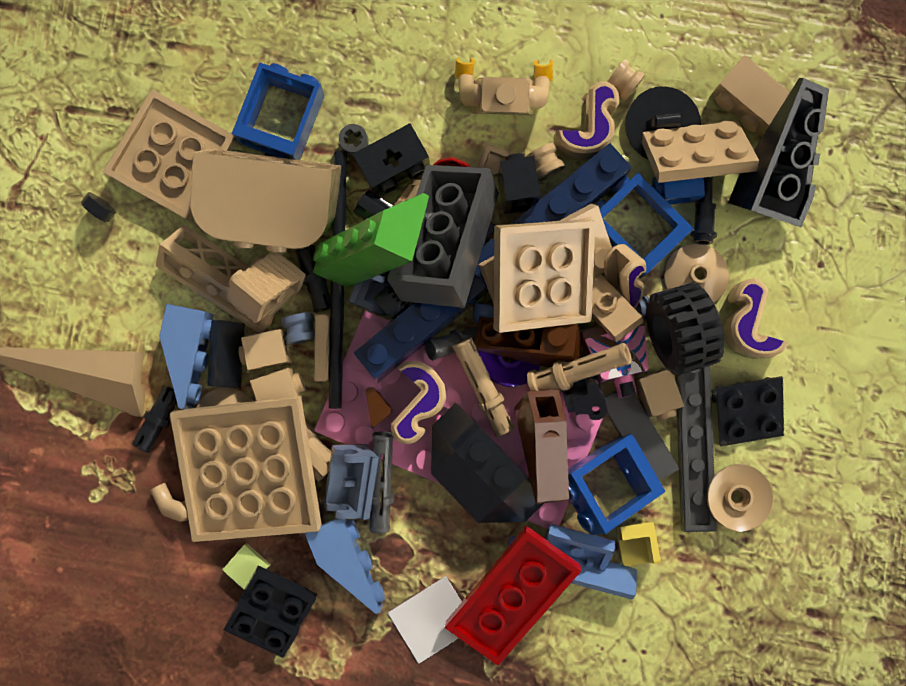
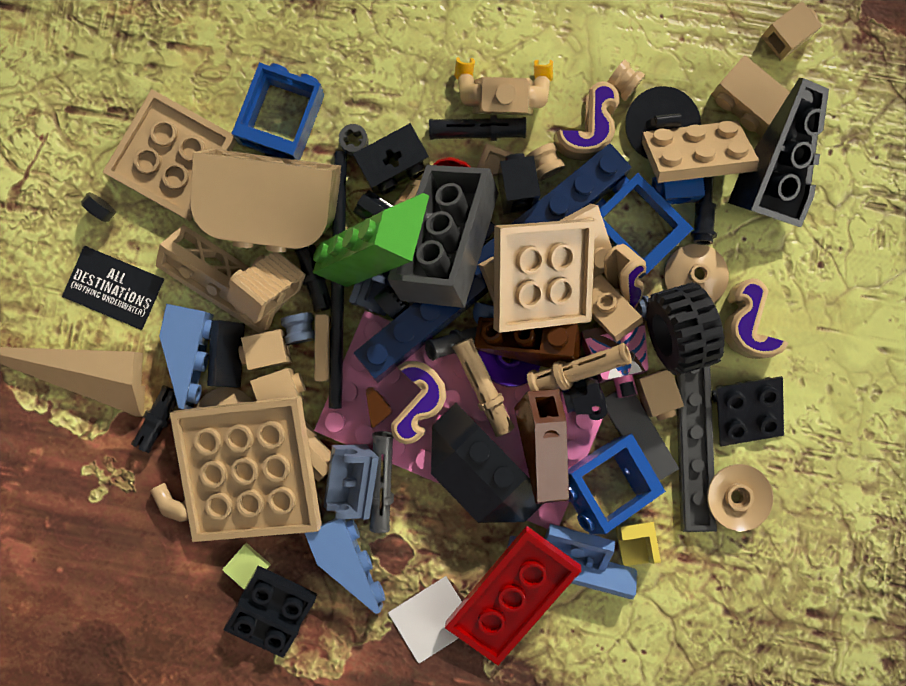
none -> black sticker [62,246,164,330]
none -> black pin [429,115,526,141]
none -> tan brick [761,1,823,61]

